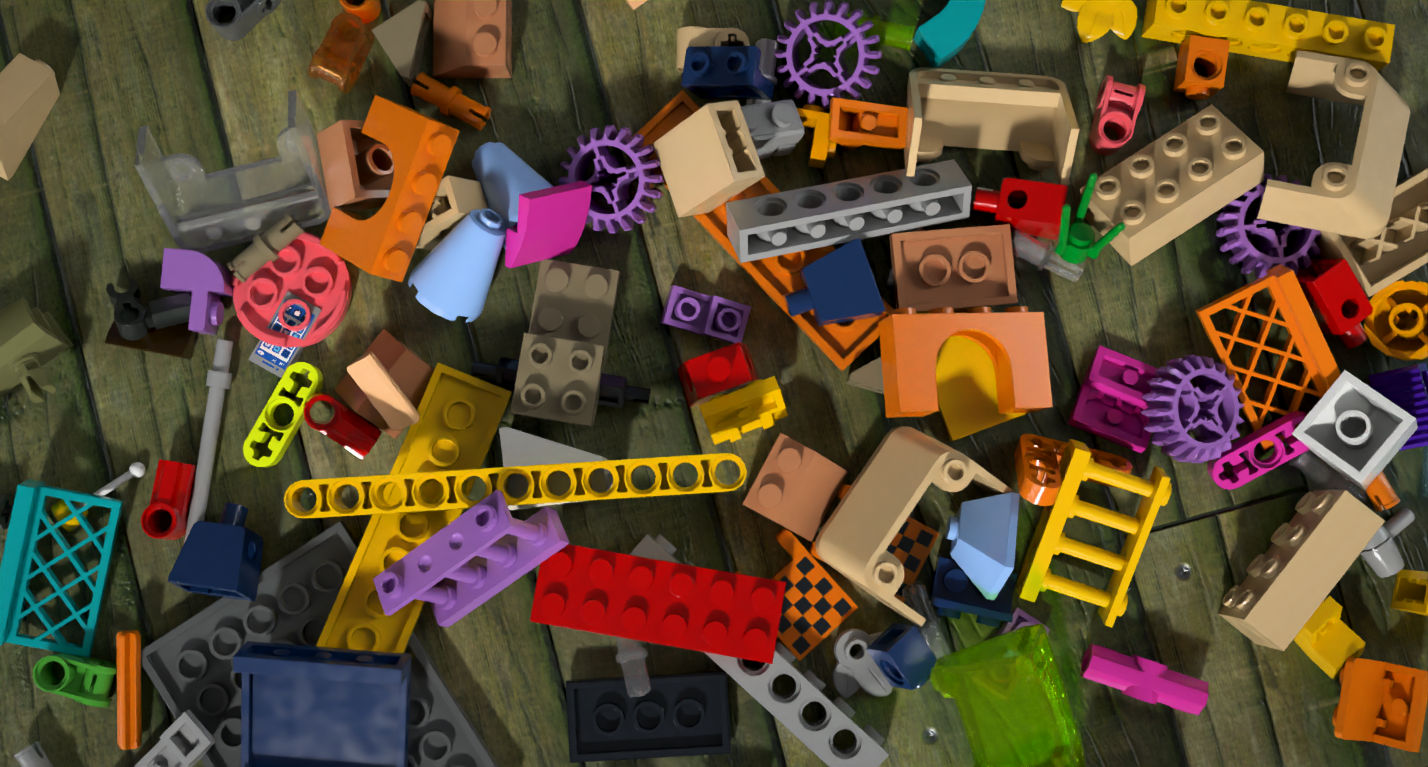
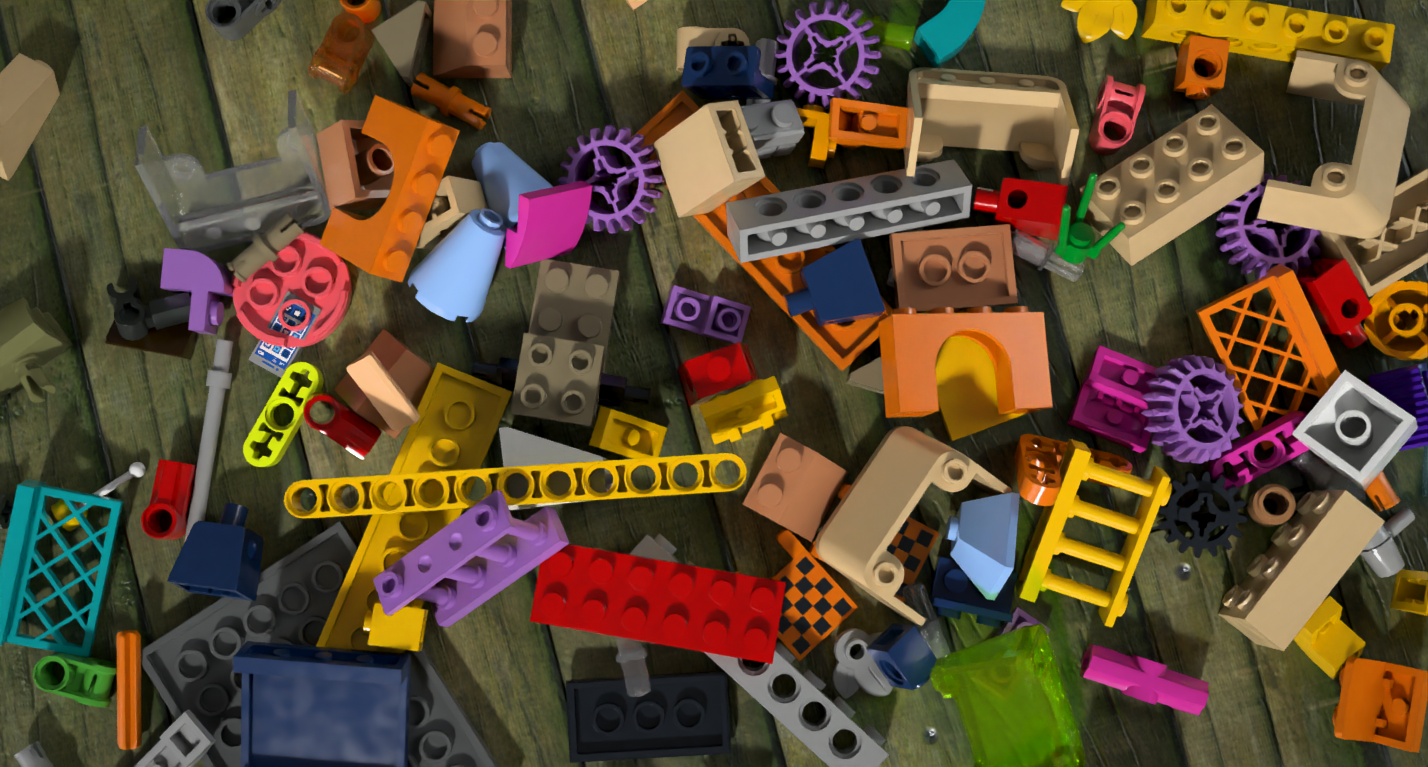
none -> yellow brick [363,603,428,651]
none -> yellow slope [589,406,667,459]
none -> black gear [1157,469,1248,558]
none -> medium nougat brick [1247,484,1296,527]

